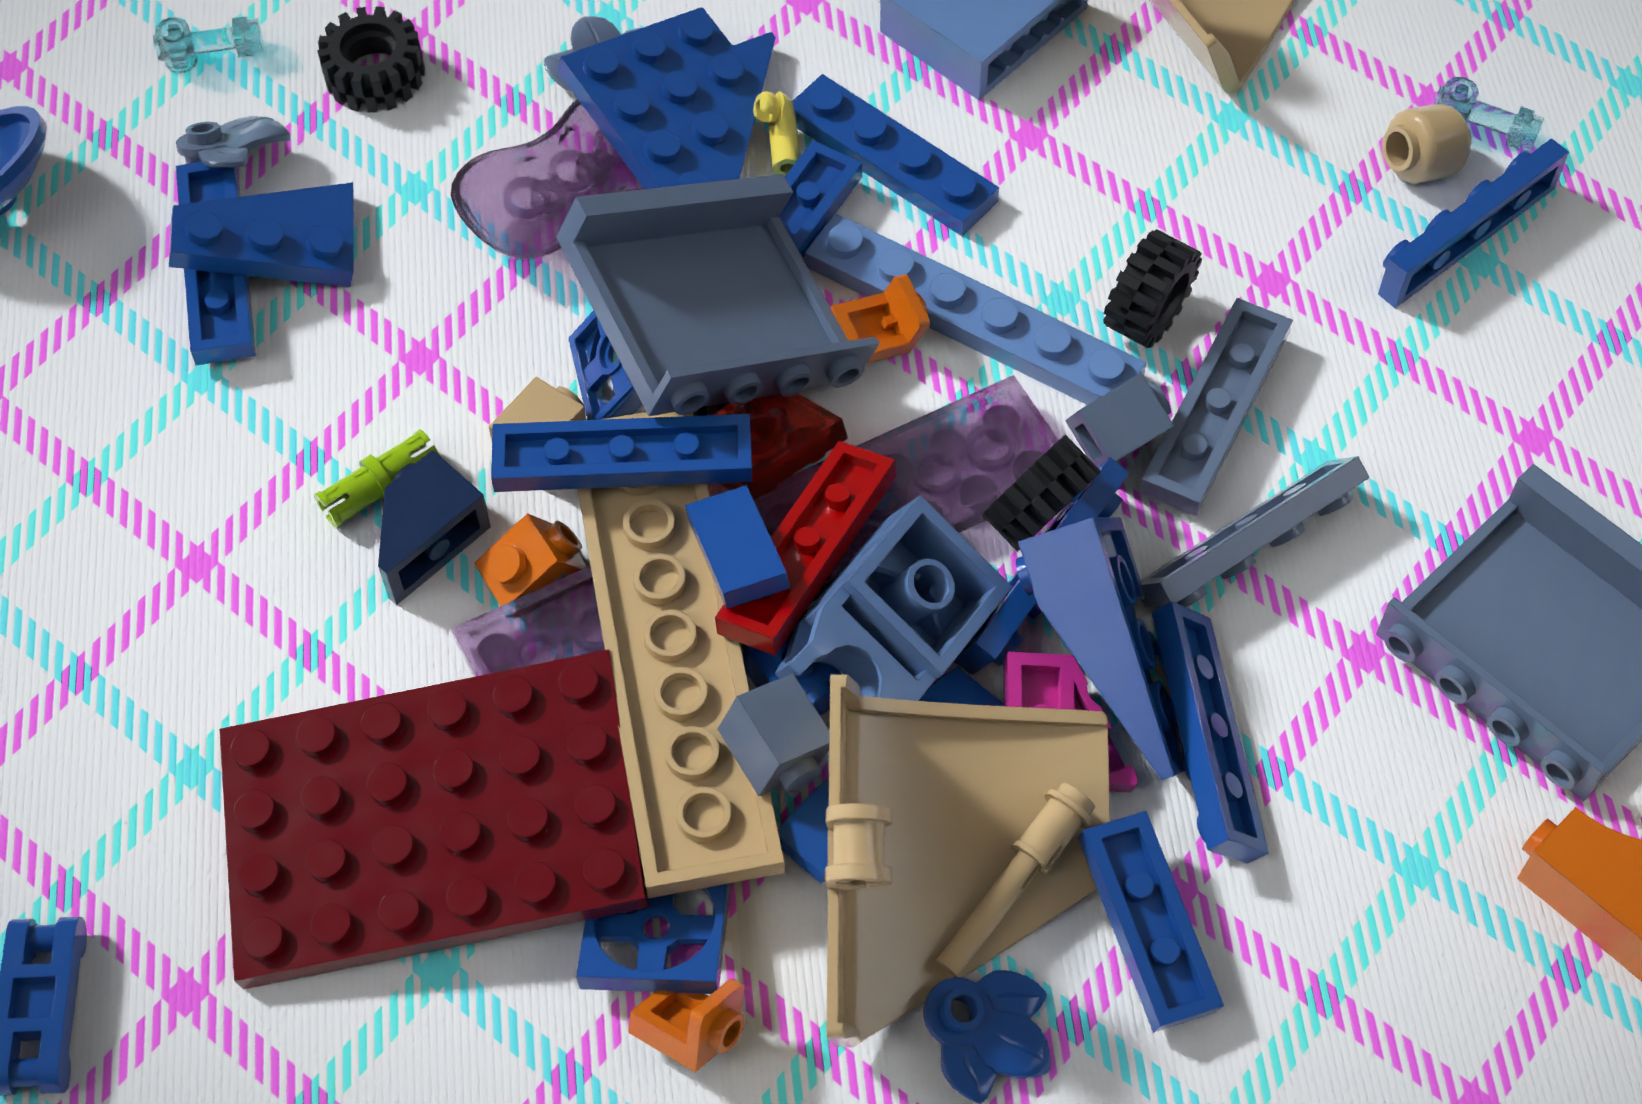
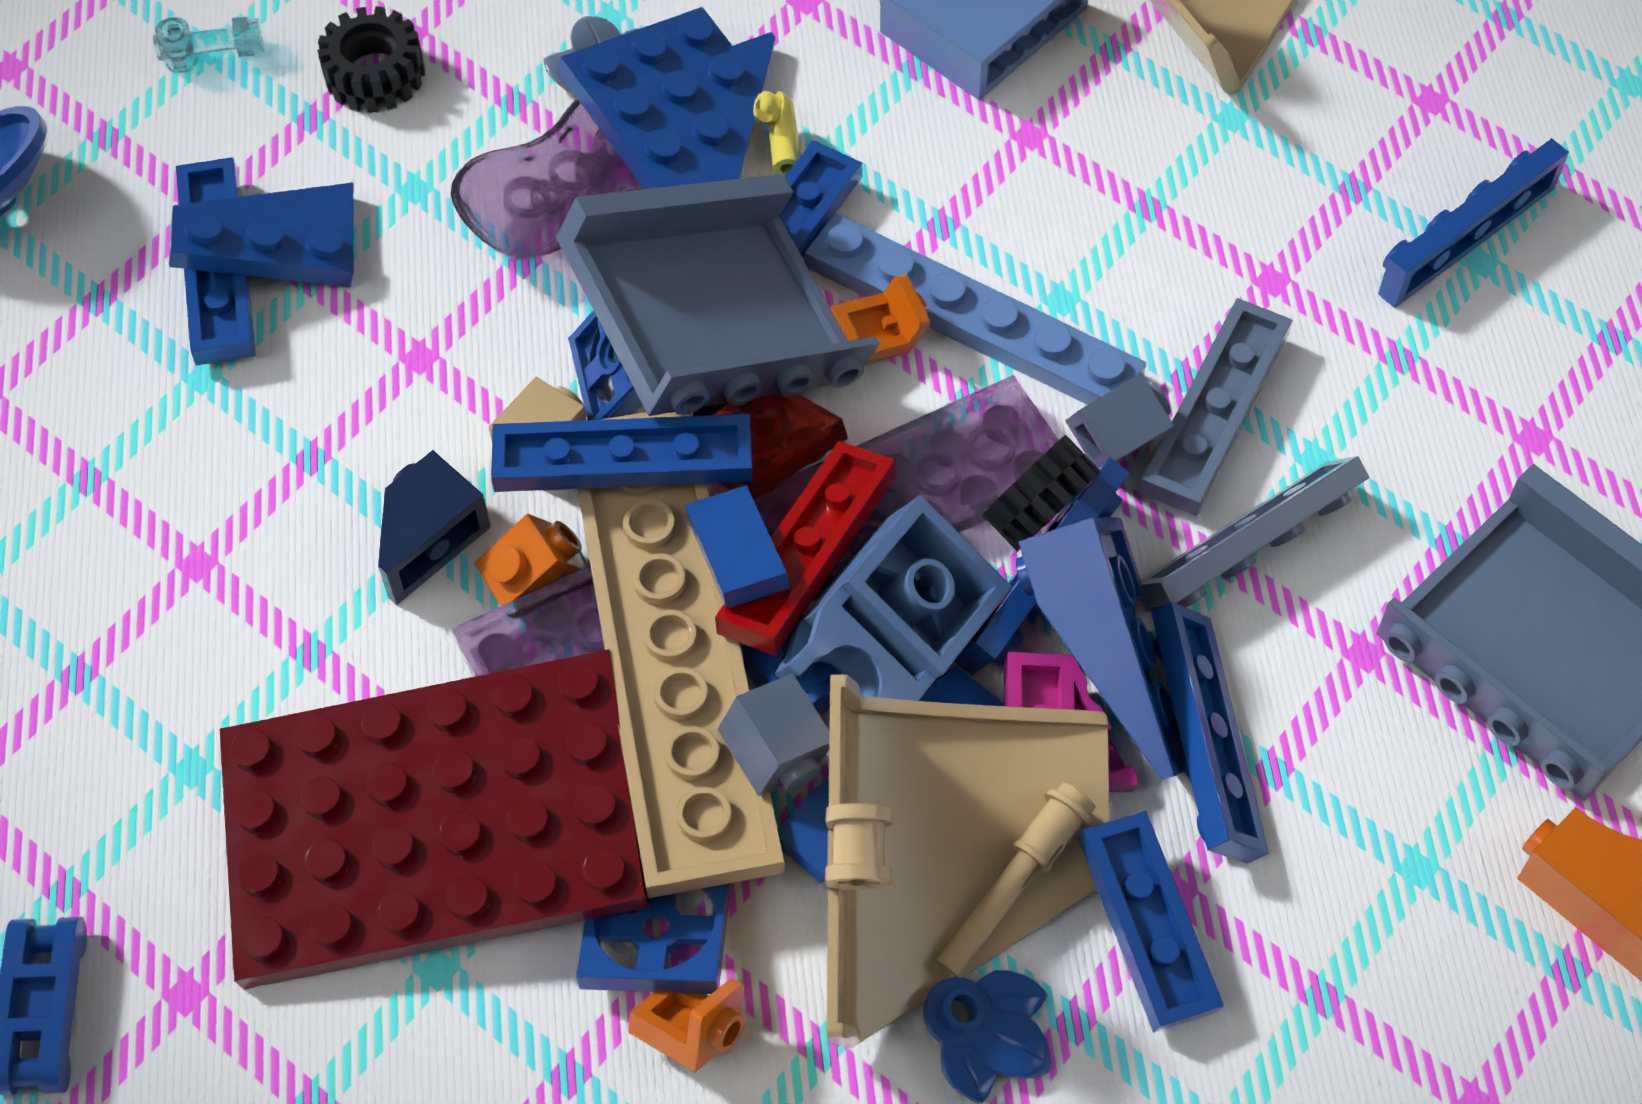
sand blue plate [176,116,291,167] -> none
lime pin [314,429,439,528] -> none
blue plate [792,74,999,237] -> none
black tyre [1103,229,1202,348] -> none
tan head [1382,103,1472,184] -> none
clear light blue bar [1433,77,1545,150] -> none

